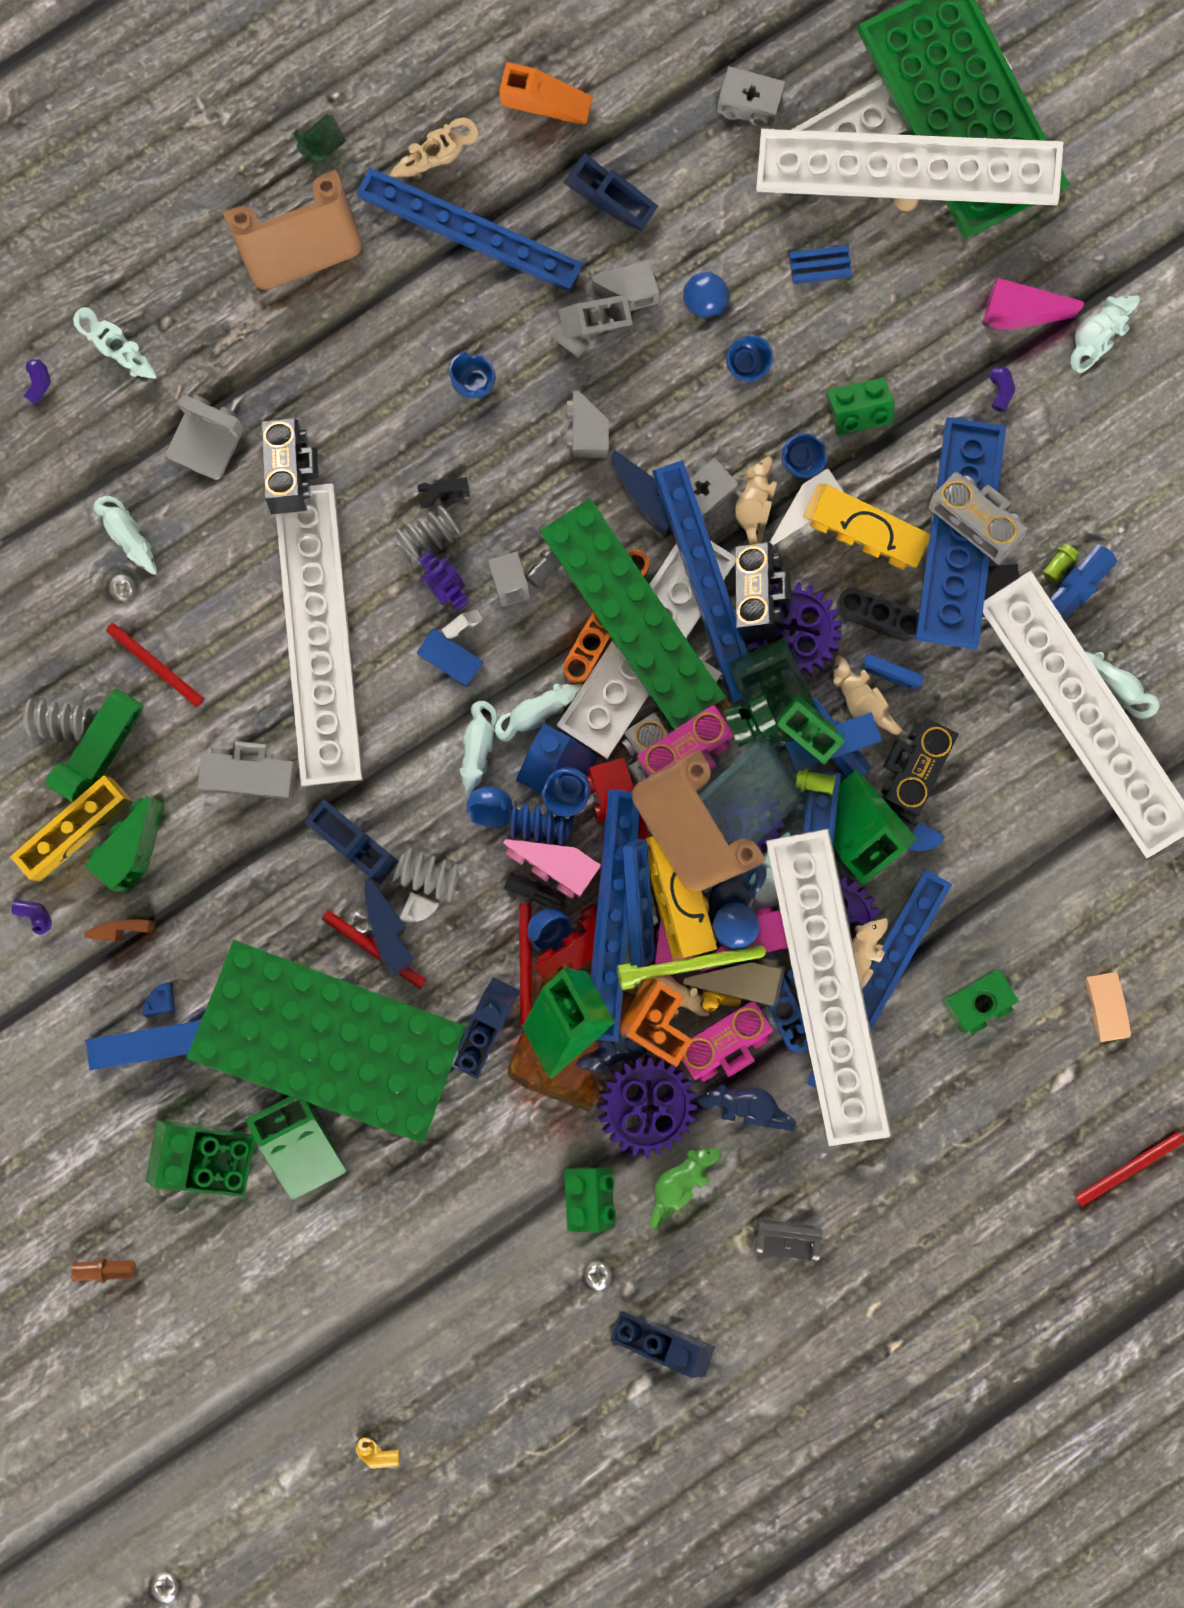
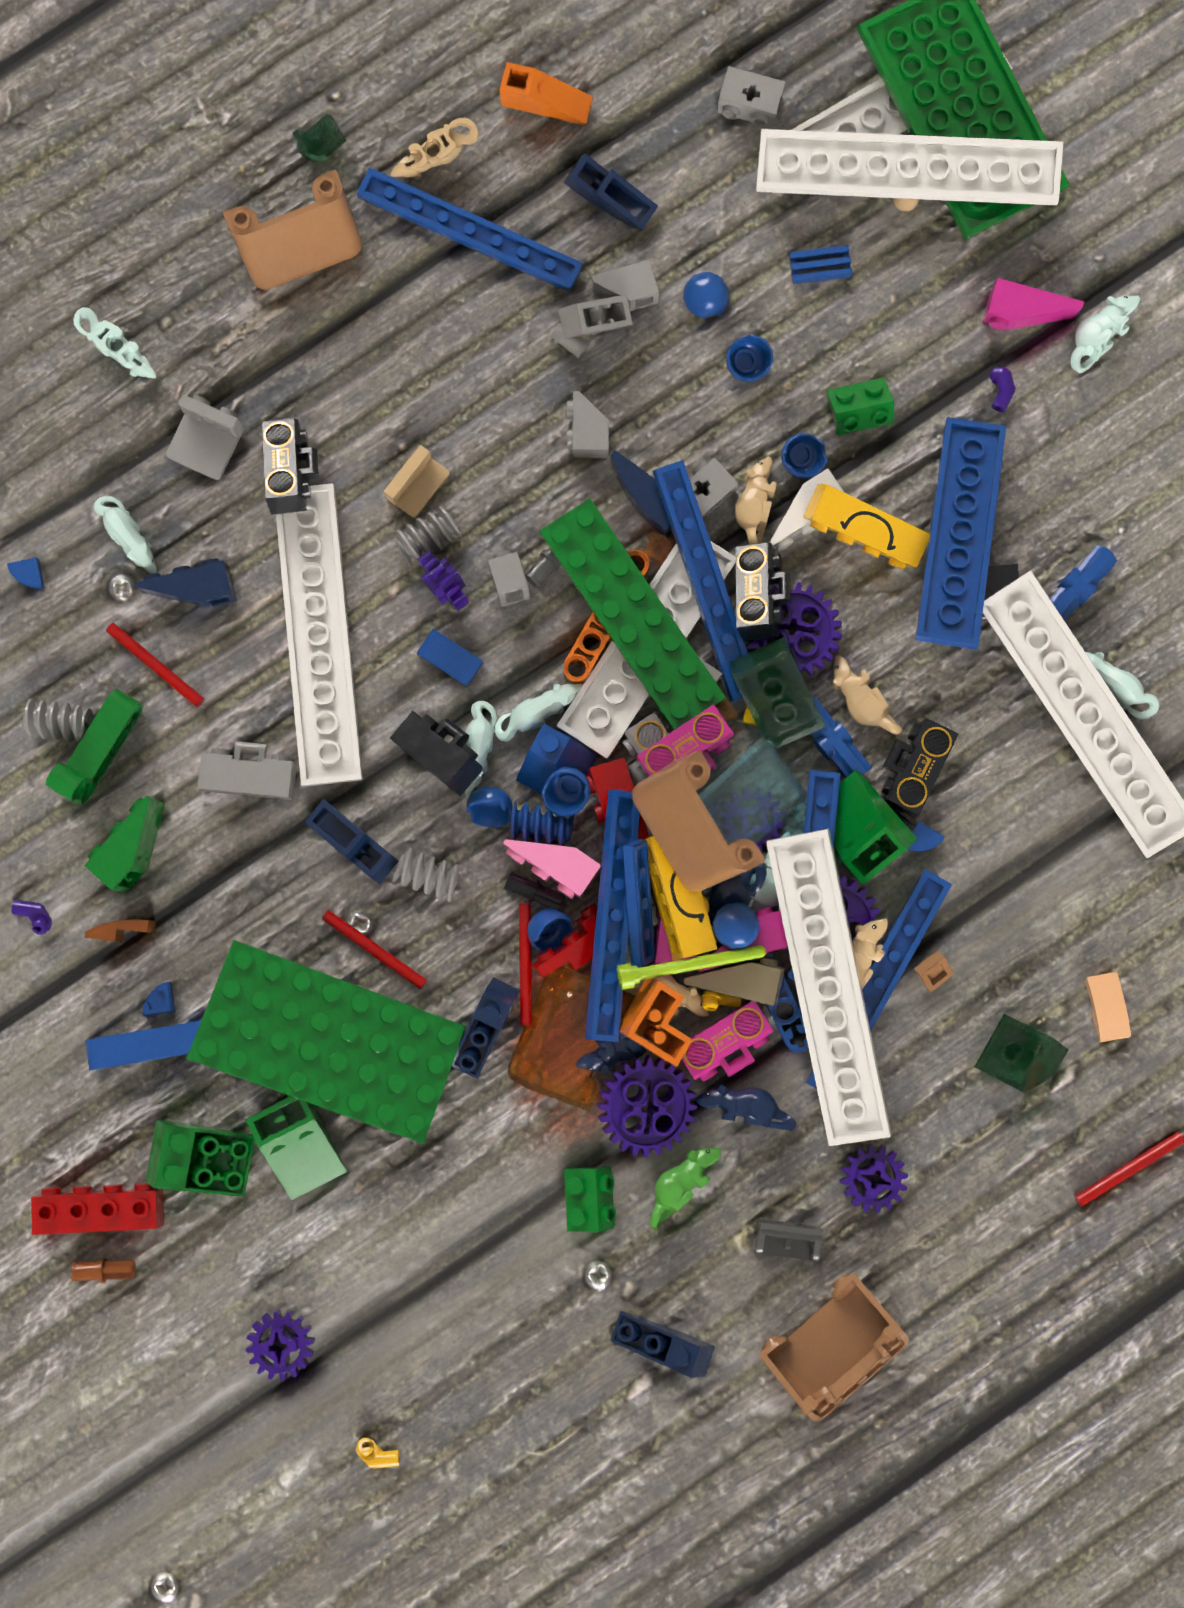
yellow brick [10,775,133,881] -> none
dark purple arm [24,359,51,405] -> none
dark blue slope [364,878,414,979] -> none
white tile [400,892,439,922] -> none
black plate [417,477,470,508] -> none
white tile [442,610,483,639] -> none
blue hair [449,351,496,398] -> none
green slope [522,968,615,1079] -> none
dark green wheel [724,693,780,747] -> none
green brick [776,695,845,764] -> none
blue tile [784,712,882,773] -> none
lime pin [796,768,836,795] -> none
black beam [836,587,919,642] -> none
blue tile [860,654,924,691] -> none
light grey piece [928,472,1028,565] -> none
green brick [942,969,1019,1034] -> none
lime pin [1042,544,1079,584] -> none
none -> blue tile [7,557,45,589]
none -> red brick [31,1183,164,1235]
none -> dark blue slope [135,558,237,608]
none -> dark purple gear [245,1309,315,1381]
none -> tan panel [383,445,450,519]
none -> black piece [390,711,483,797]
none -> clear orange plate [642,532,676,566]
none -> medium nougat windscreen [758,1272,910,1422]
none -> dark purple gear [839,1144,908,1213]
none -> medium nougat plate [914,950,954,993]
none -> clear green slope [974,1014,1069,1094]

